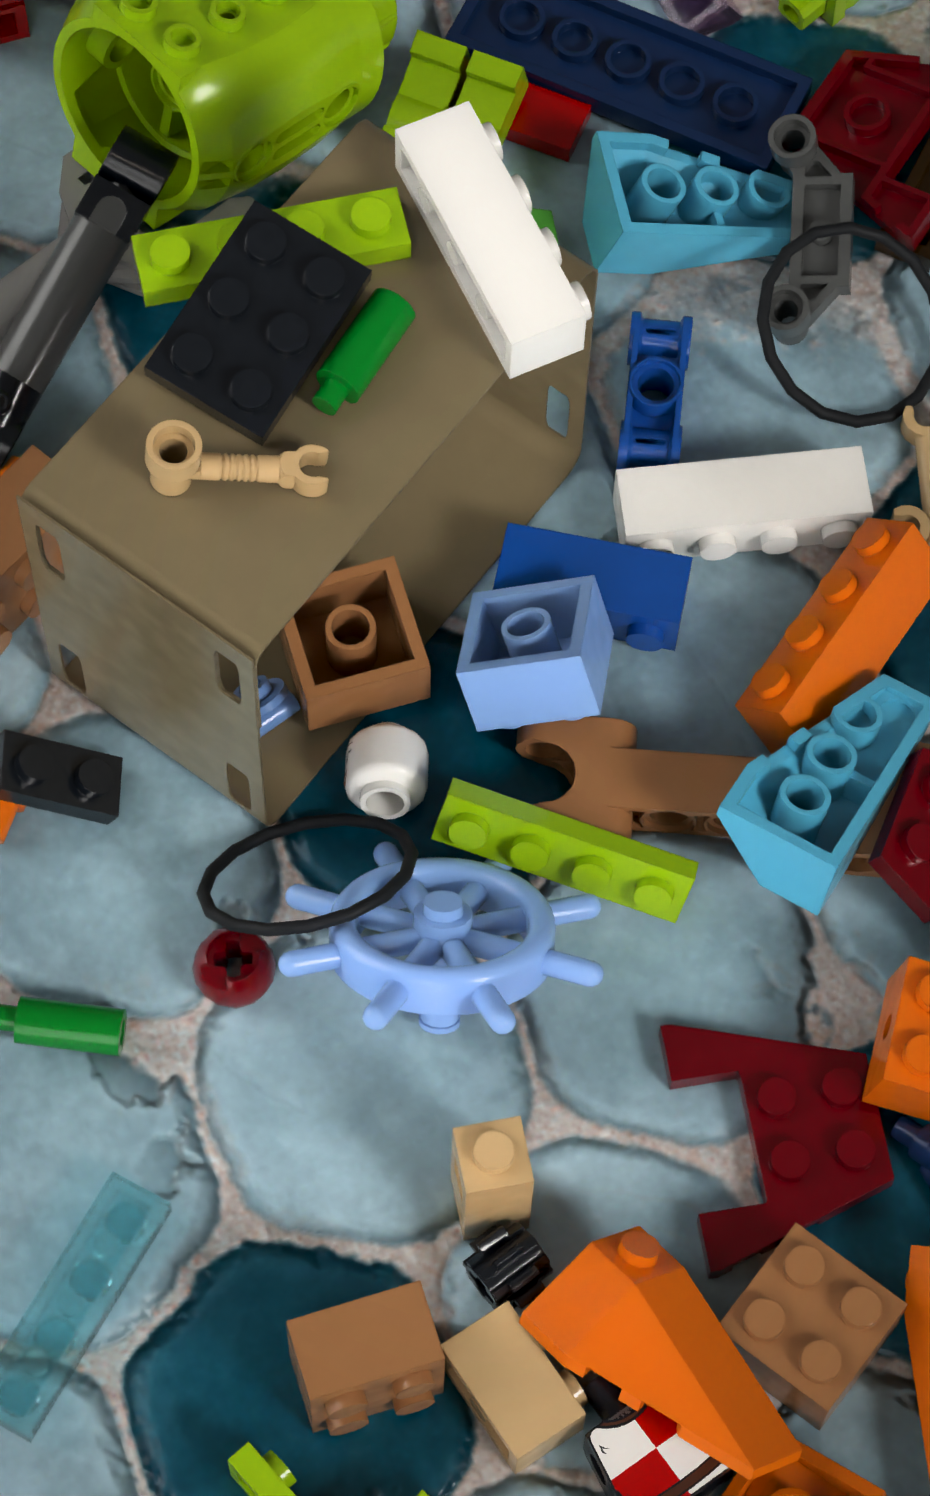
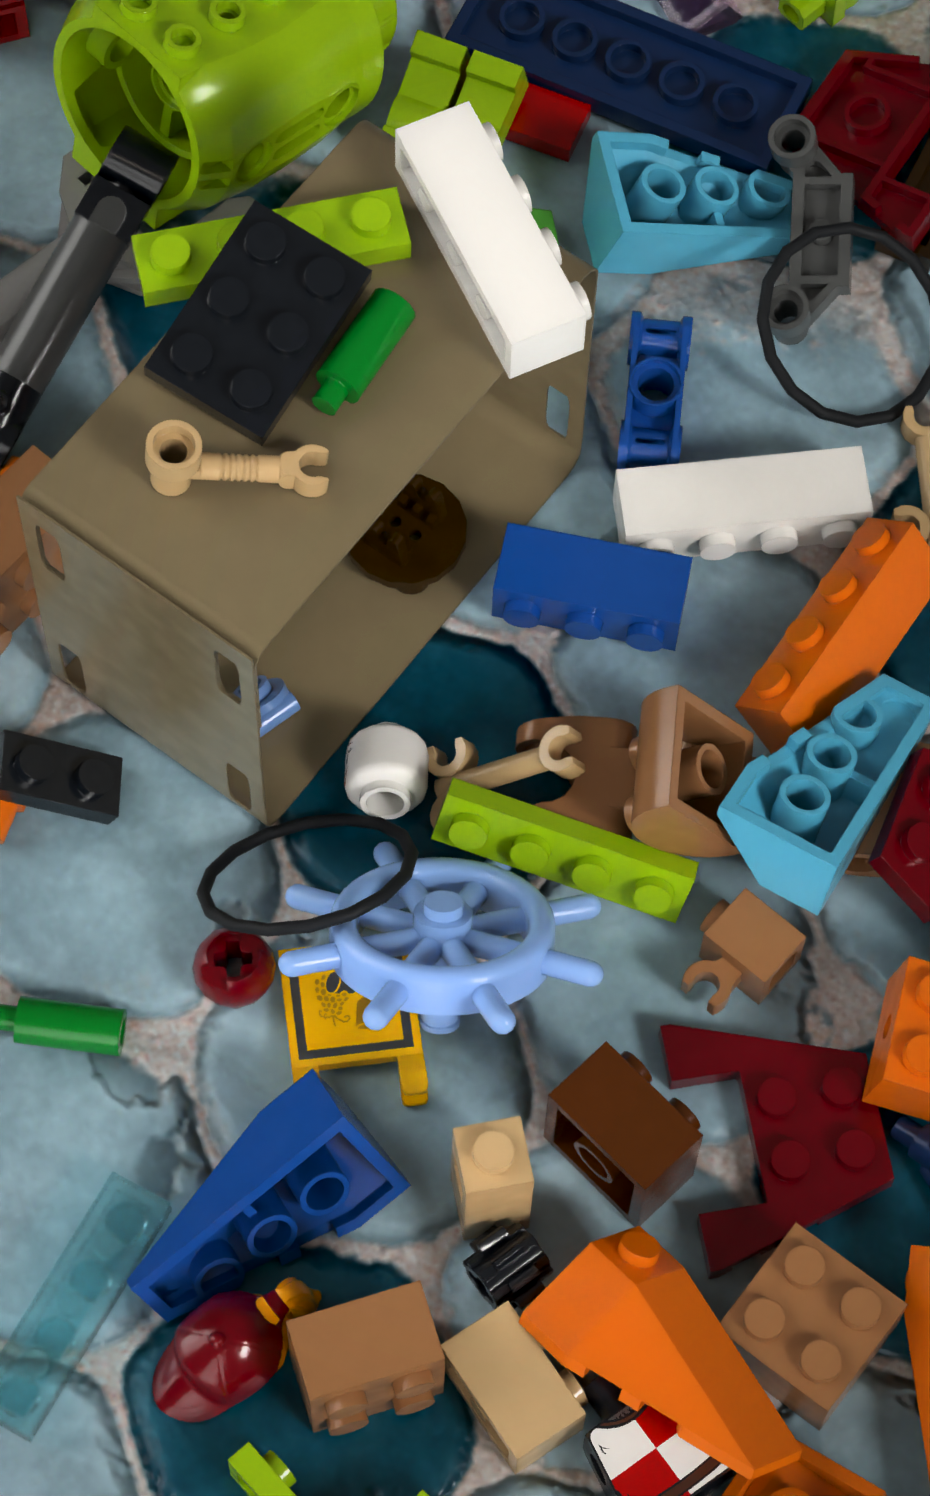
medium nougat brick [279,556,431,731] -> none
light blue brick [456,575,614,732] -> none
none -> blue wedge [126,1068,411,1322]
none -> dark red hair [152,1277,322,1423]
none -> yellow flag [278,946,428,1107]
none -> dark brown plate [348,474,467,594]
none -> tan bar [427,725,585,828]
none -> reddish brown brick [543,1041,703,1227]
none -> medium nougat brick [624,684,754,857]
none -> medium nougat brick [680,888,806,1015]

